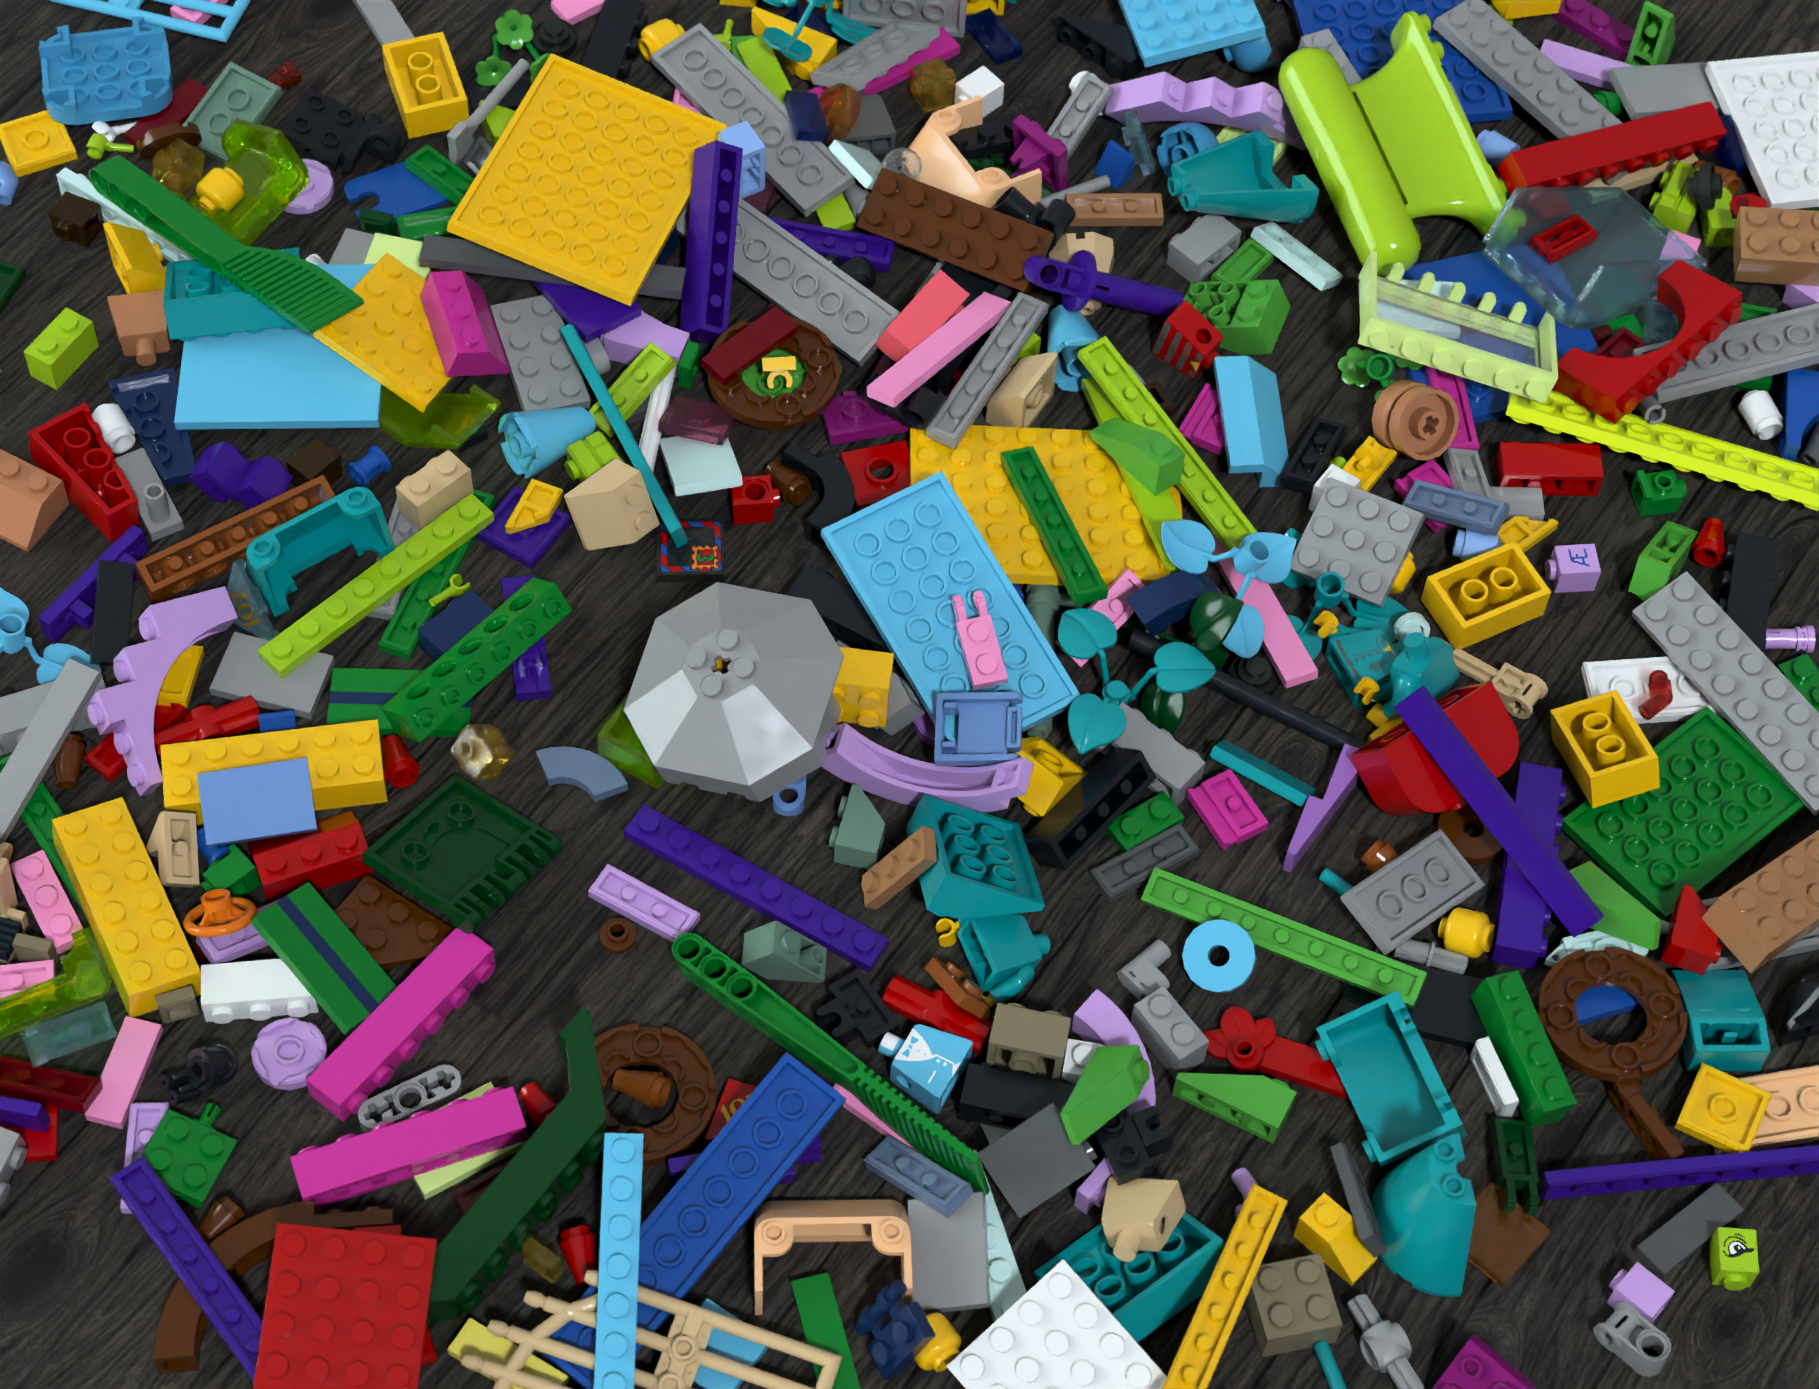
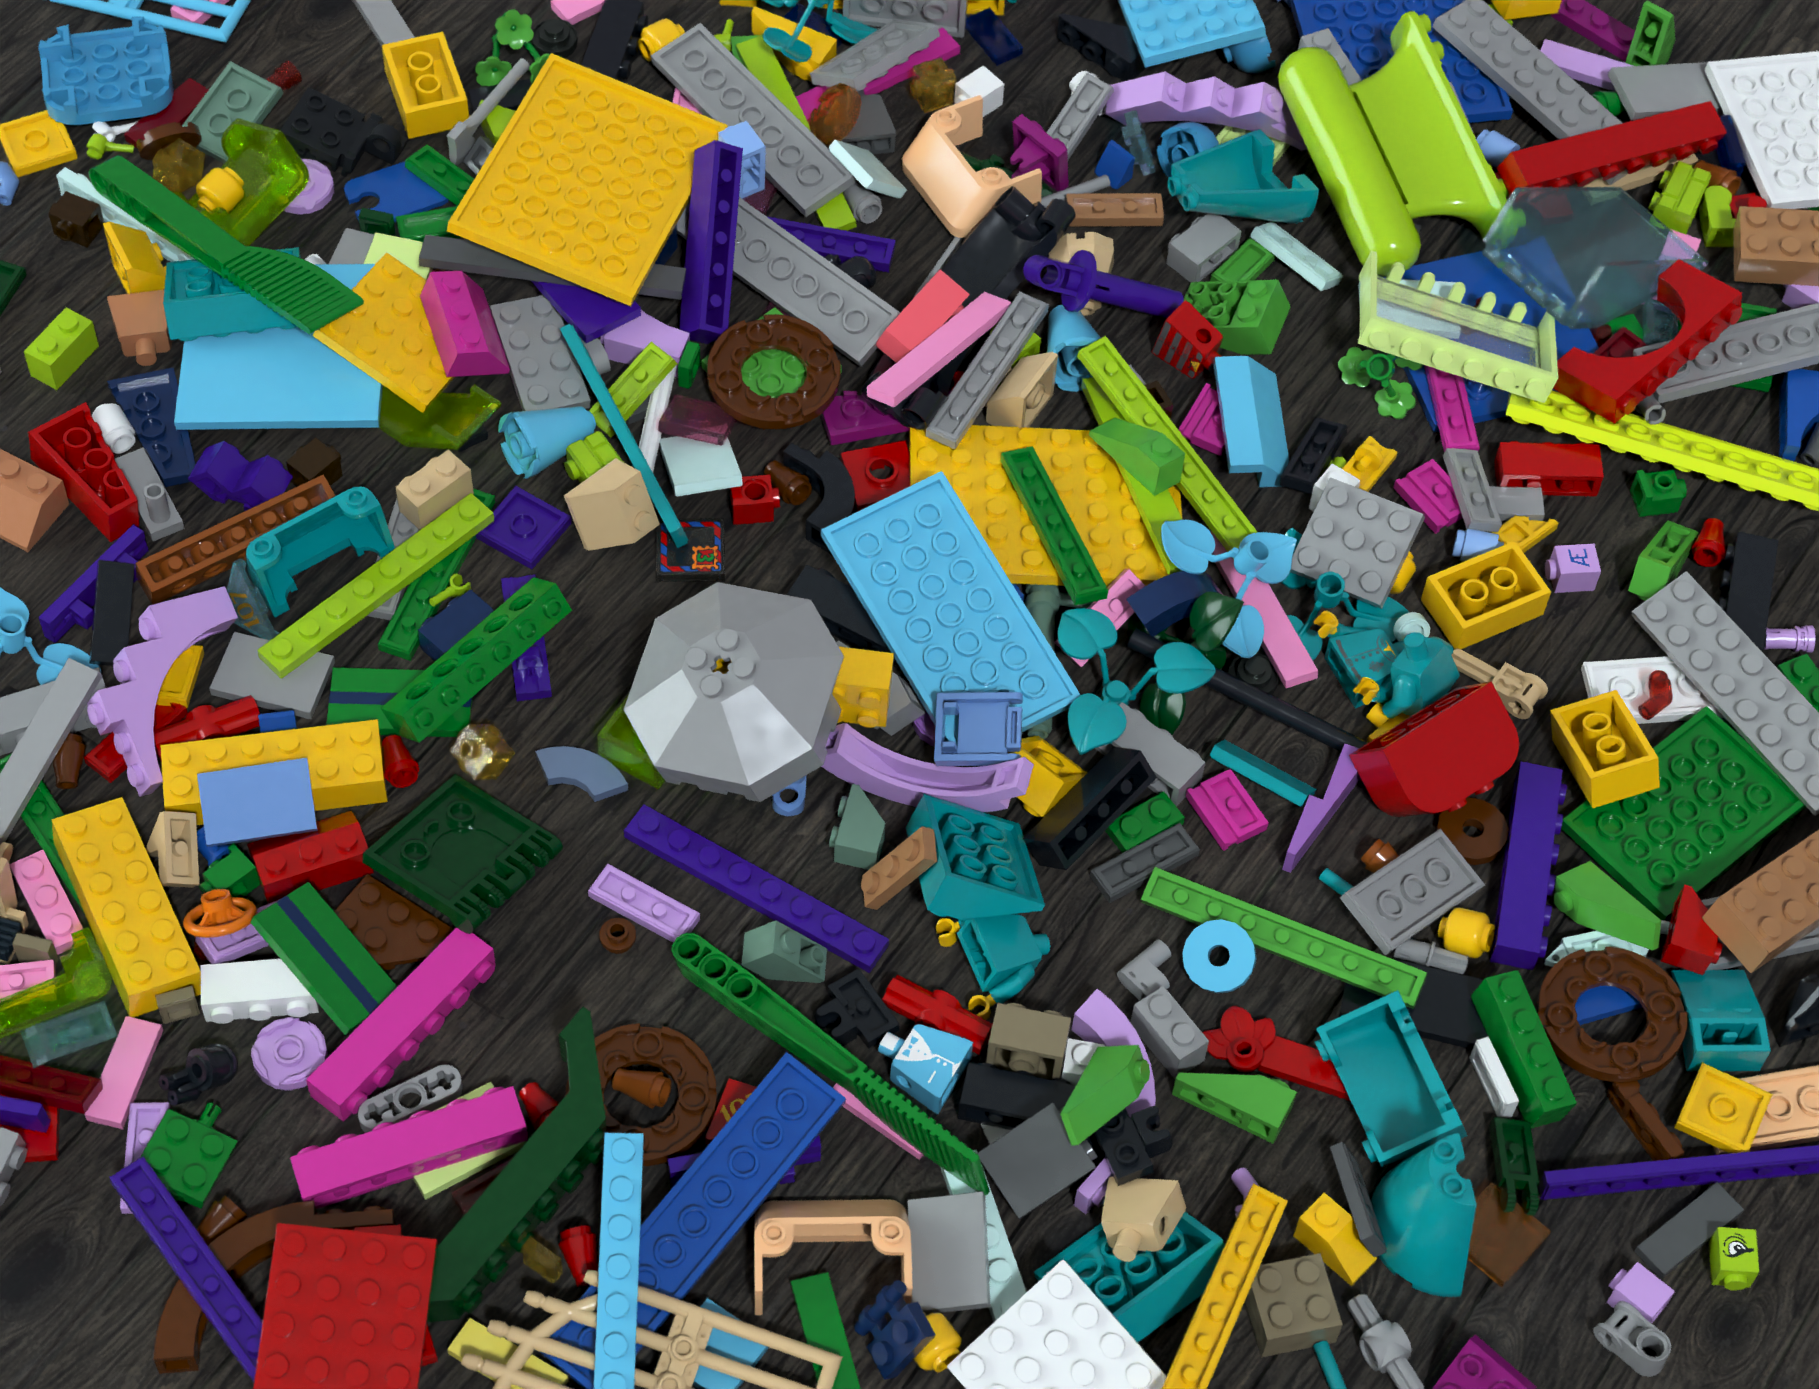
blue bush [346,445,392,488] -> none
yellow tile [505,479,563,534] -> none
dark red tile [701,306,798,385] -> none
yellow tile [761,356,796,390] -> none
clear blue tile [784,90,829,142] -> none
reddish brown plate [857,167,1055,295] -> none
sand blue tile [864,1135,973,1218] -> none
clear head [882,147,923,181] -> none
dark orange plate [924,957,991,1019] -> none
black plate [948,117,1017,160] -> none
bright pink hinge [952,590,1008,690] -> none
nougat wheel [1371,379,1459,461] -> none
dark purple tile [1394,685,1604,938] -> none
sand blue tile [1402,479,1510,536] -> none
red tile [1528,214,1599,265] -> none
pearl dark grey plate [1687,163,1723,210] -> none
white brick [1738,390,1783,440] -> none

